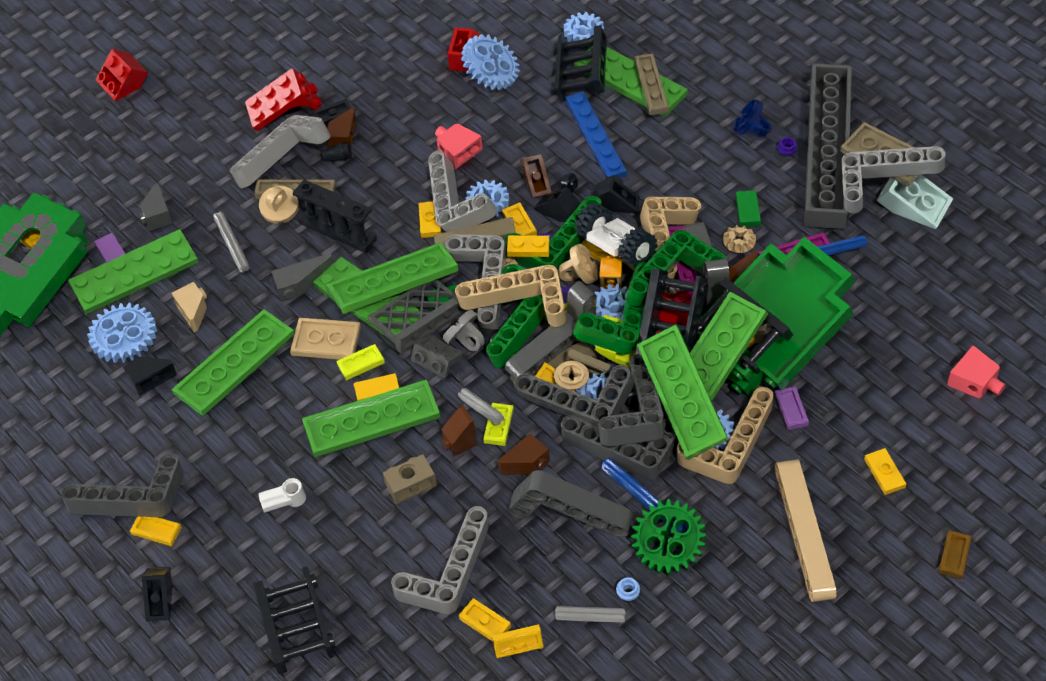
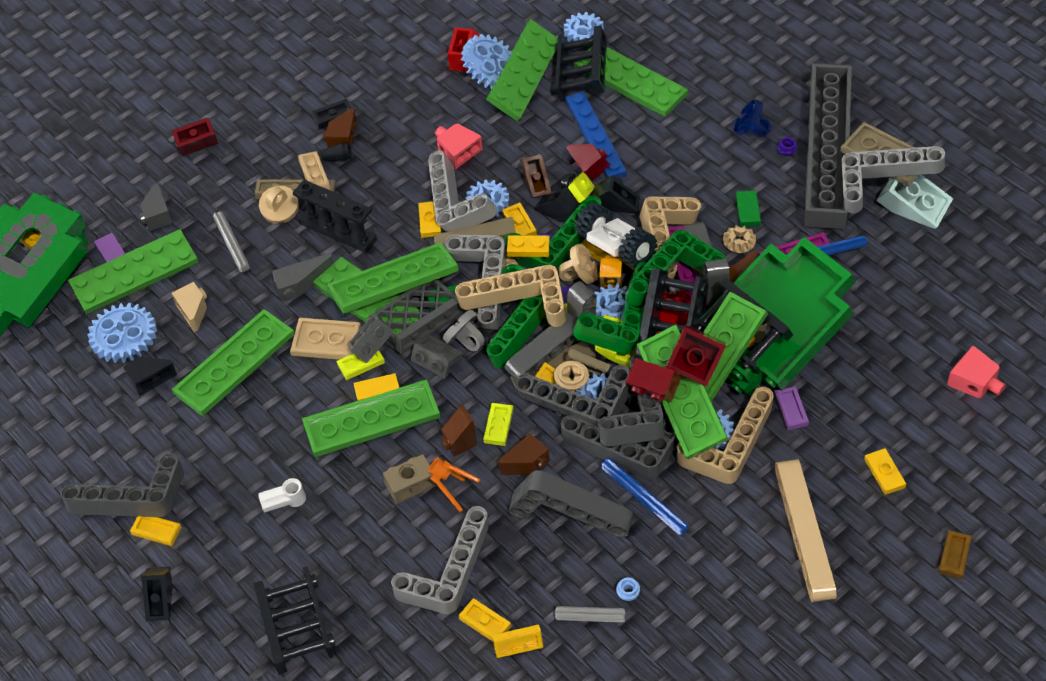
red slope [96,49,148,101] -> none
light grey beam [230,115,331,188] -> none
bracket [245,68,322,131] -> none
light grey axle [458,388,504,425] -> none
green gear [631,499,707,575] -> none
dark tan tile [634,53,669,115] -> none
none -> dark red brick [172,118,218,156]
none -> tan tile [298,151,330,190]
none -> dark grey bracket [347,312,394,363]
none -> orange plant [428,457,480,512]
none -> bright green plate [486,19,558,121]
none -> dark red slope [566,144,611,181]
none -> neon yellow plate [568,172,595,203]
none -> dark red brick [626,358,682,403]
none -> dark red slope [666,324,726,387]

